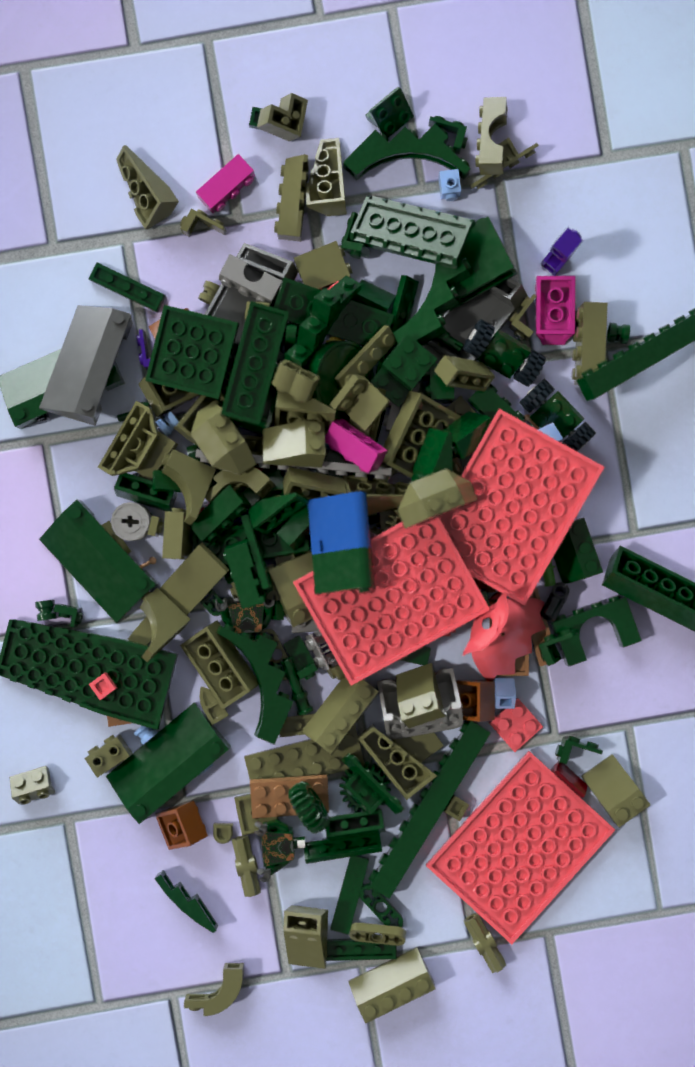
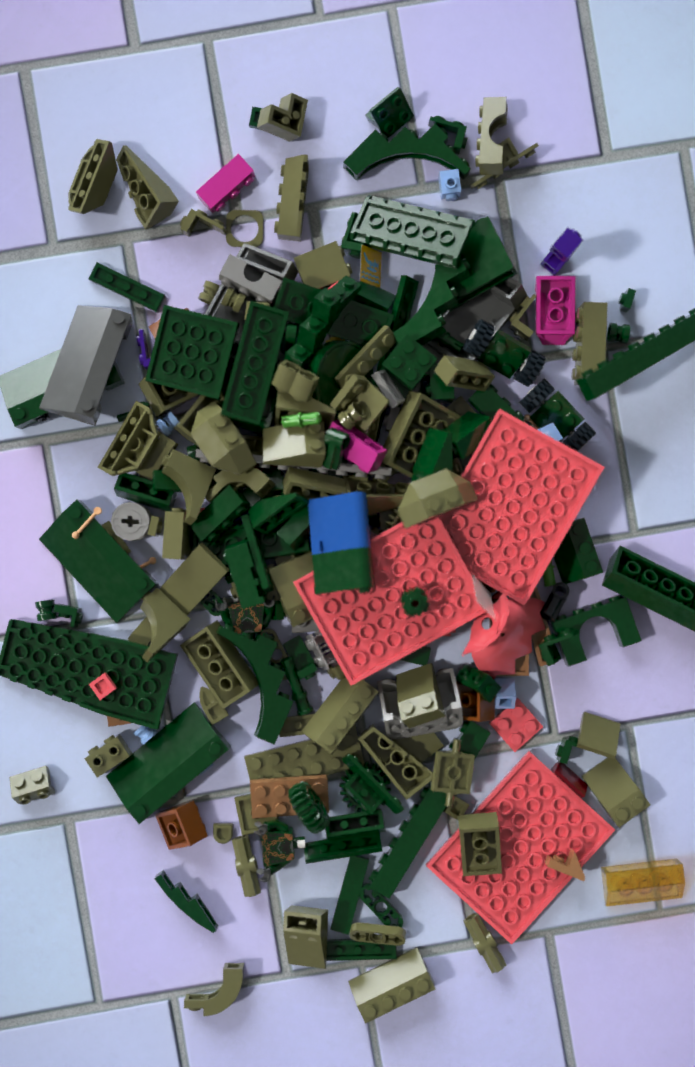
olive wedge [305,138,347,216] -> none
none -> olive wedge [68,139,118,214]
none -> light nougat hinge [72,507,102,539]
none -> olive wheel [221,287,246,313]
none -> olive piece [226,210,263,247]
none -> bright green axle [282,412,322,428]
none -> dark green piece [323,427,351,470]
none -> olive wheel [338,402,366,430]
none -> yellow sticker [360,244,382,288]
none -> light grey tile [371,369,405,408]
none -> dark green brick [400,587,430,617]
none -> olive plate [431,739,475,807]
none -> dark green bracket [455,665,501,703]
none -> olive slope [458,812,502,876]
none -> sticker [472,574,496,621]
none -> medium nougat slope [545,848,585,881]
none -> olive tile [577,712,621,759]
none -> clear yellow slope [601,859,685,907]
none -> dark green plate [618,288,636,312]

